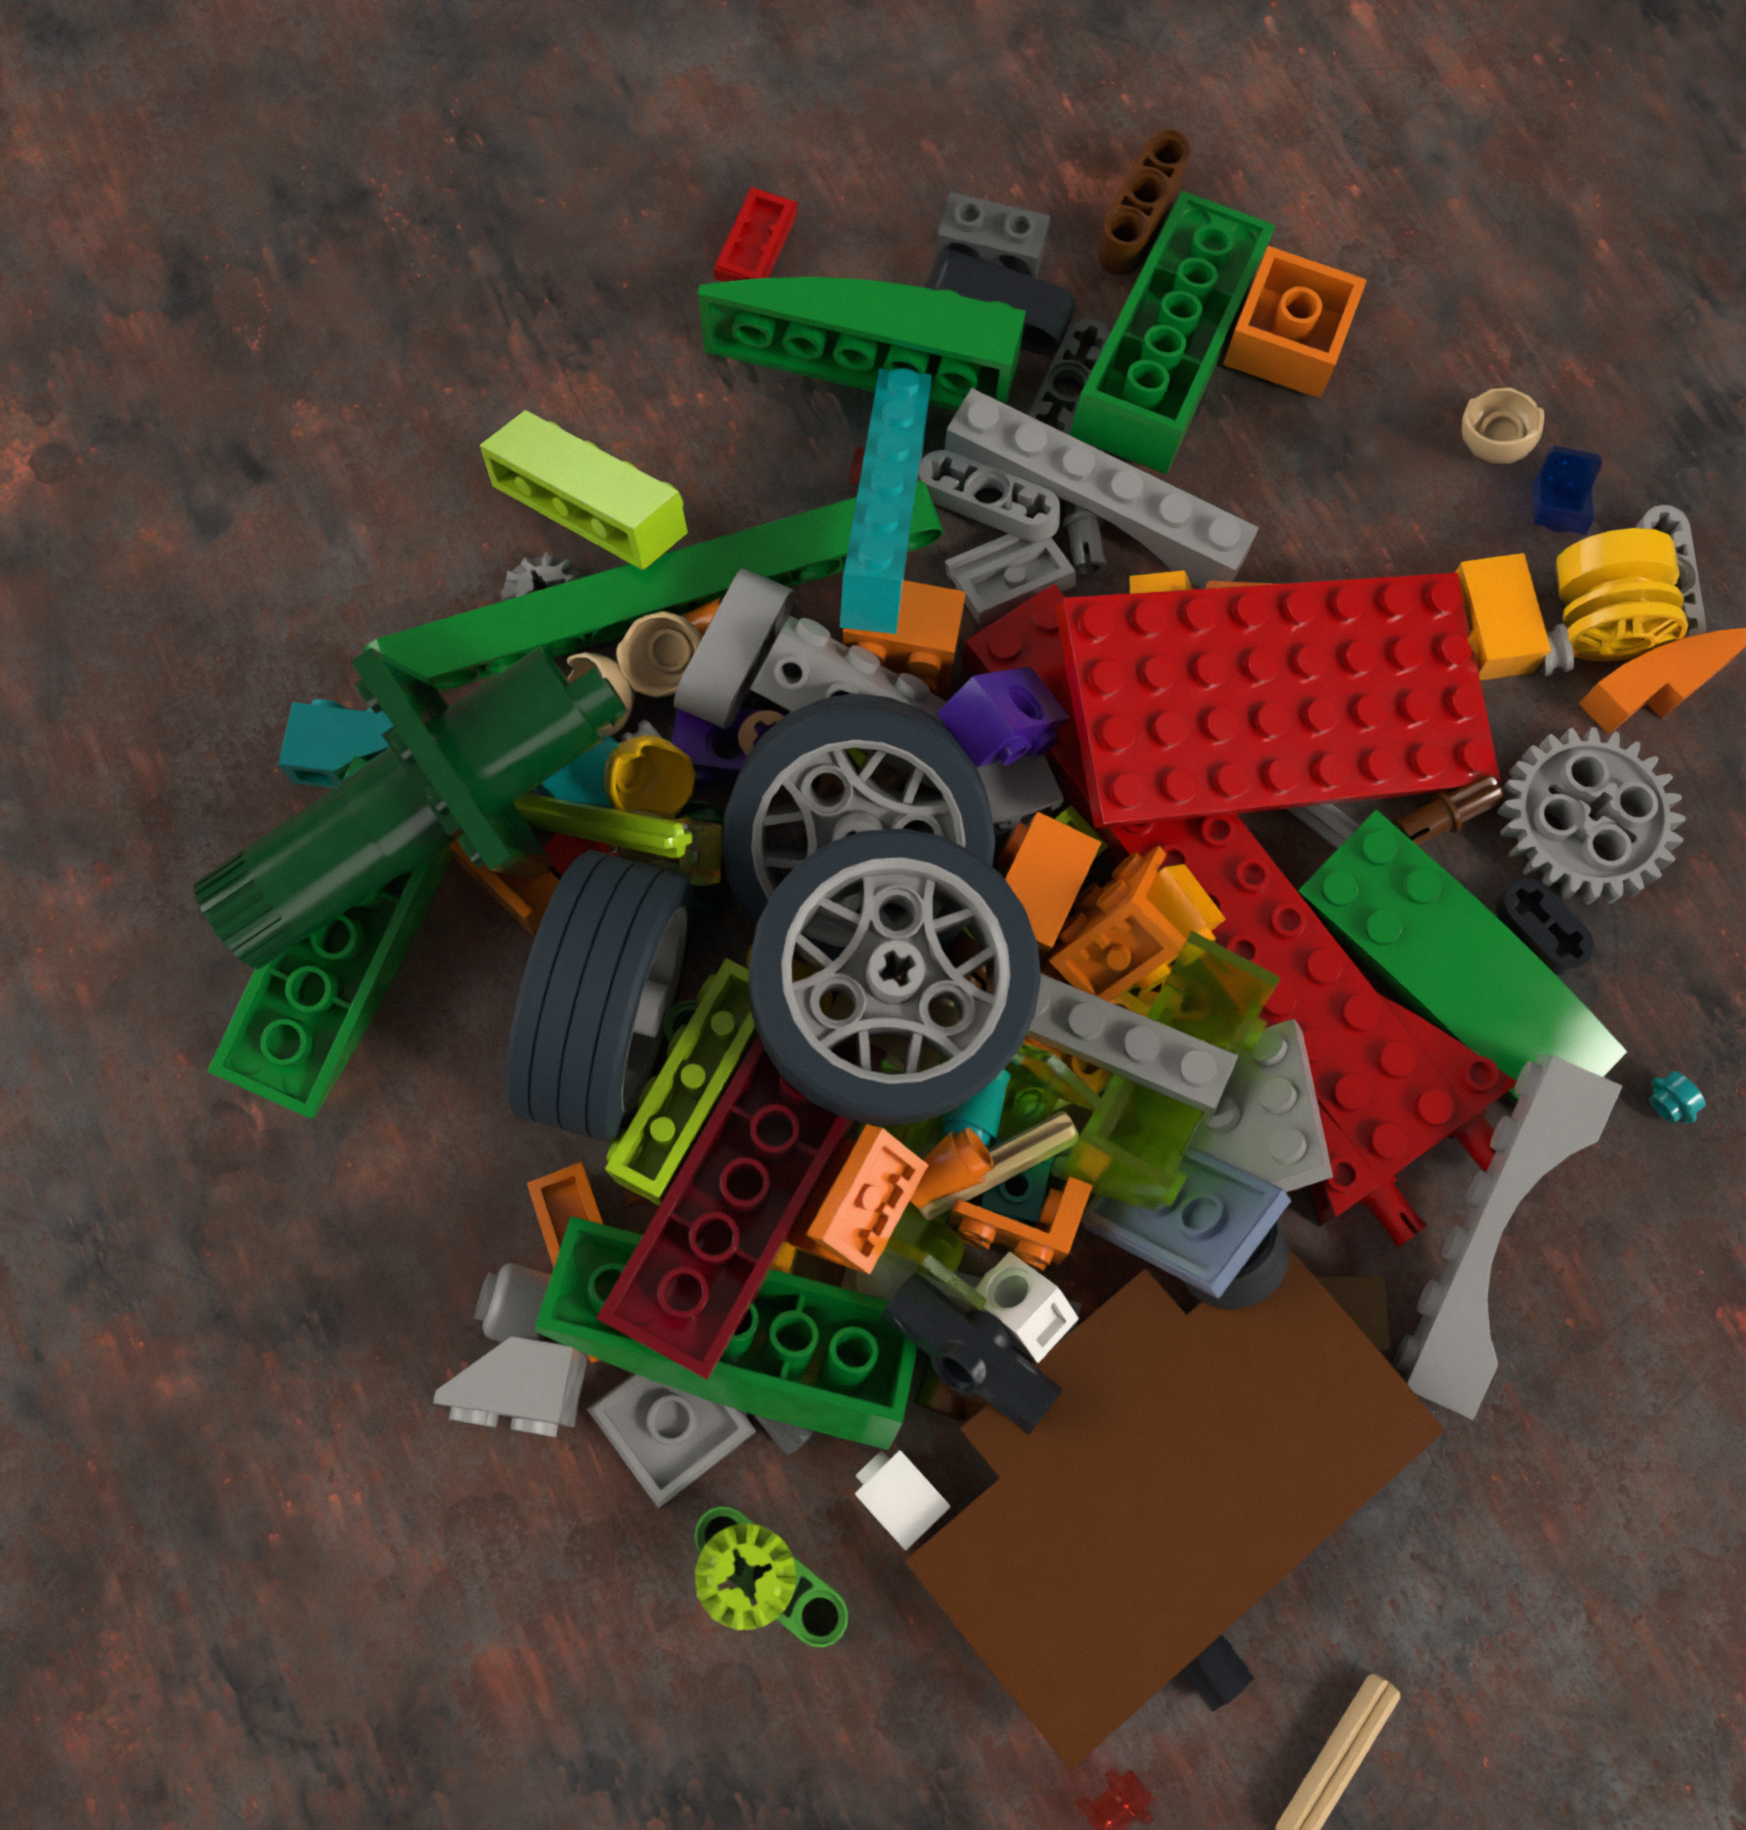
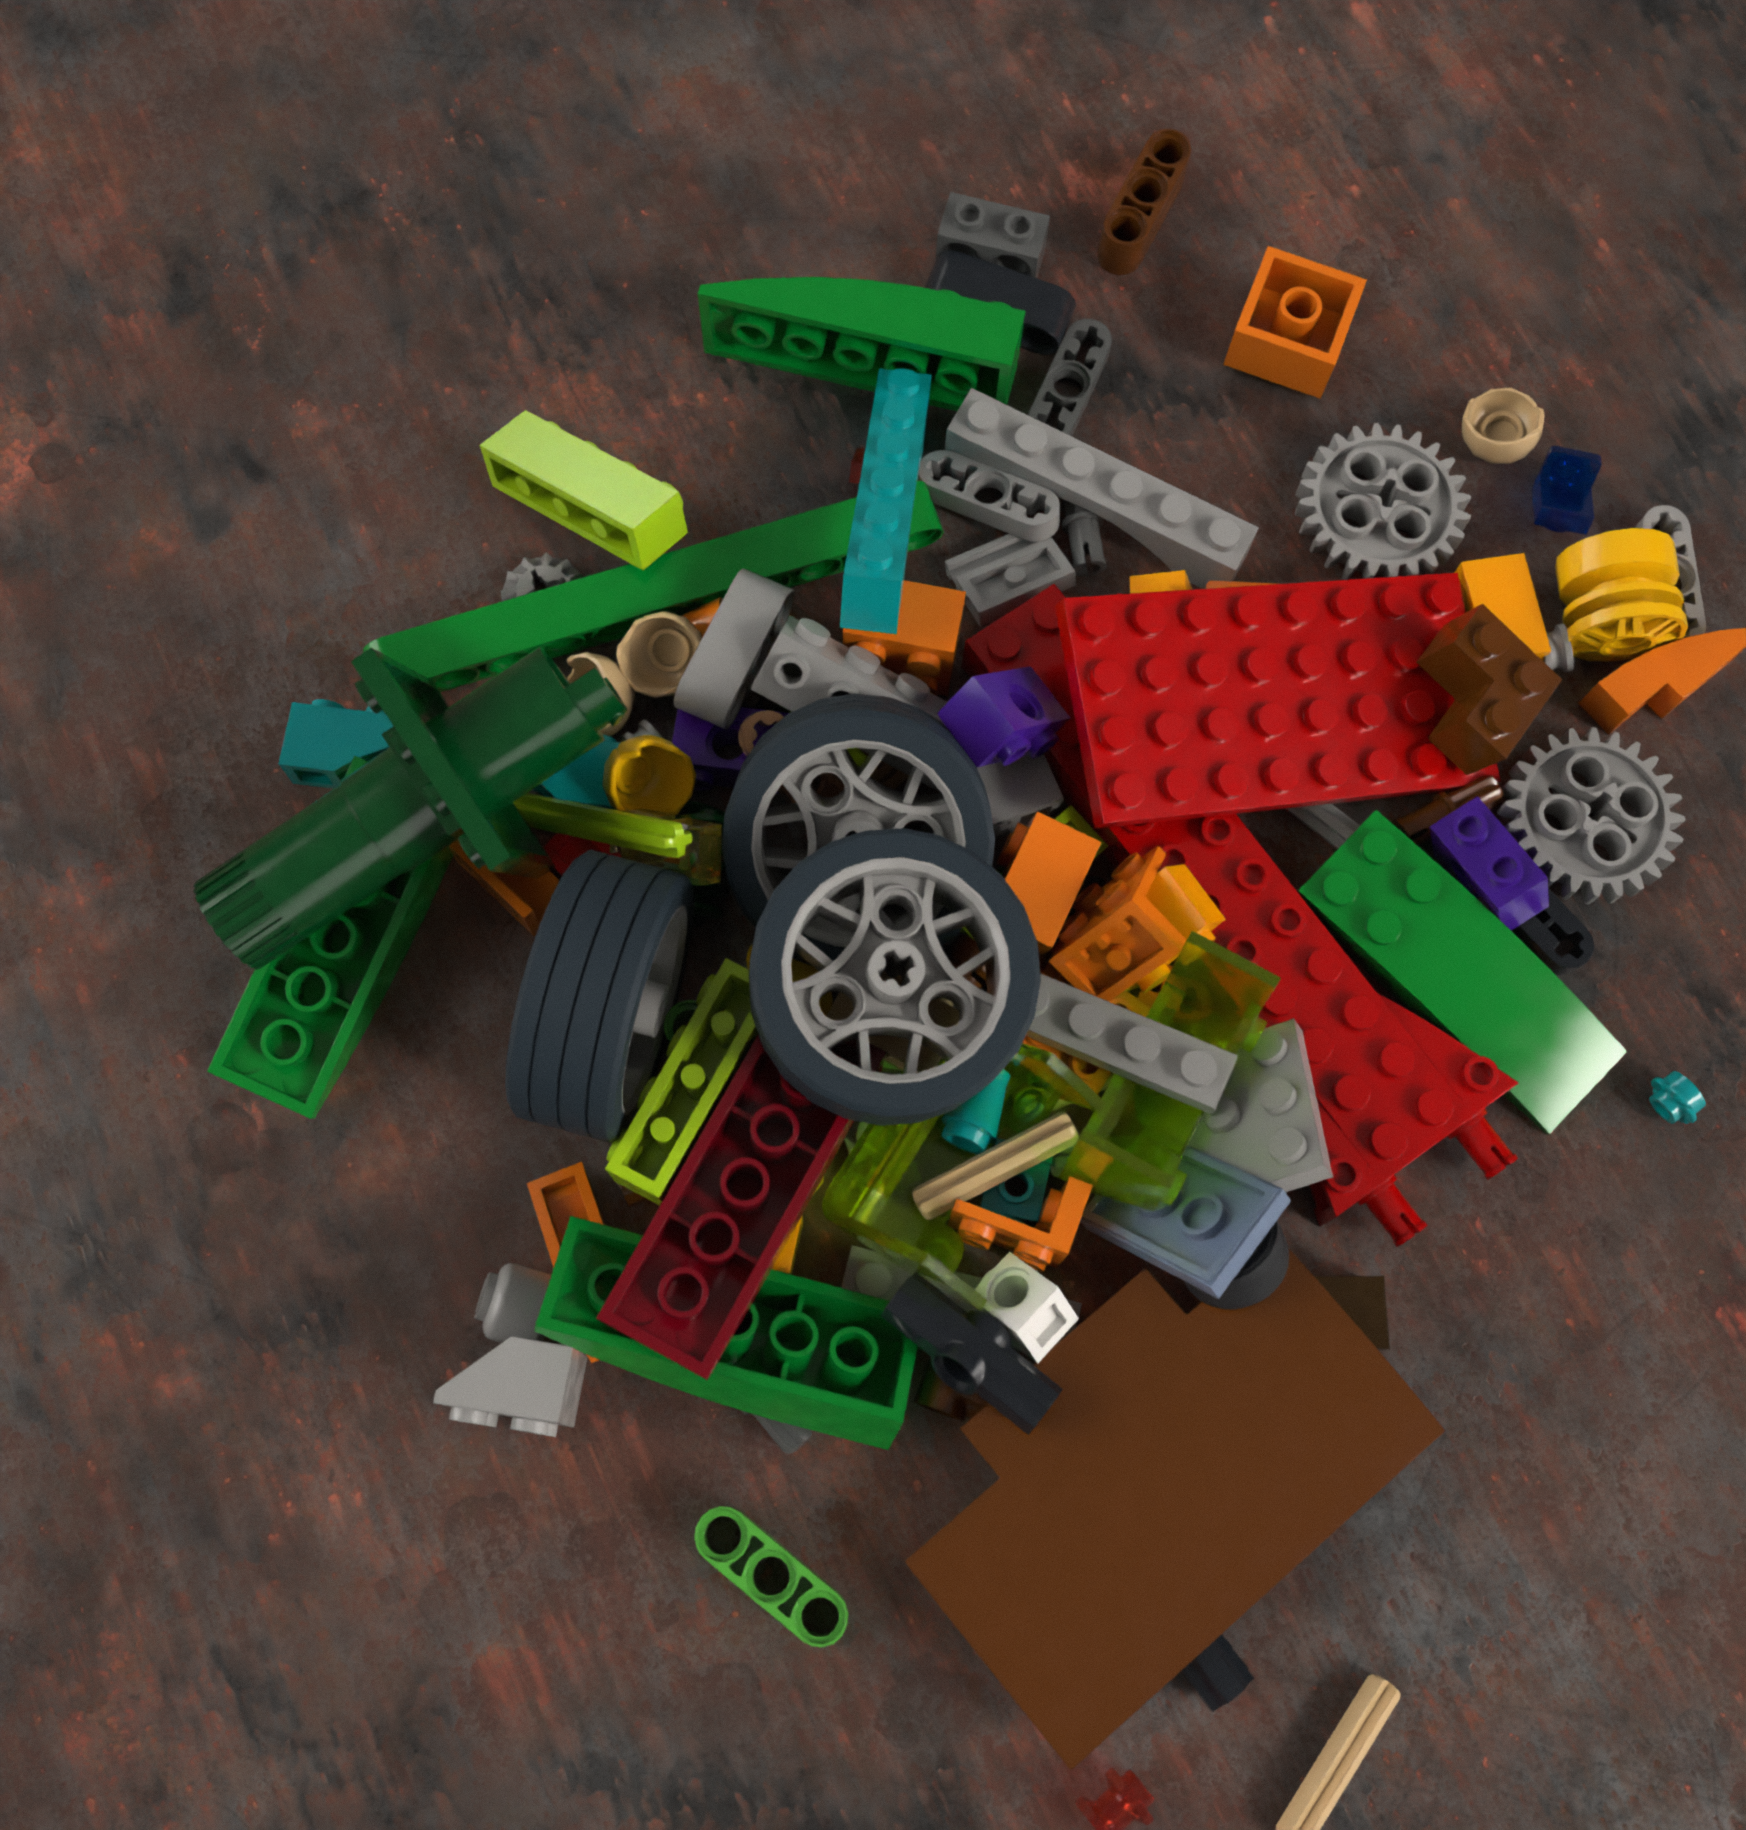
light grey tile [587,1373,757,1508] -> none
lime gear [695,1524,796,1630] -> none
red plate [713,187,798,282] -> none
orange bracket [788,1124,928,1275] -> none
white brick [855,1450,951,1551] -> none
orange cone [910,1127,994,1209] -> none
green slope [1069,190,1276,475] -> none
light grey arch [1393,1054,1622,1420] -> none
none -> light grey gear [1294,423,1471,580]
none -> reddish brown brick [1416,603,1562,775]
none -> dark purple brick [1430,796,1549,930]

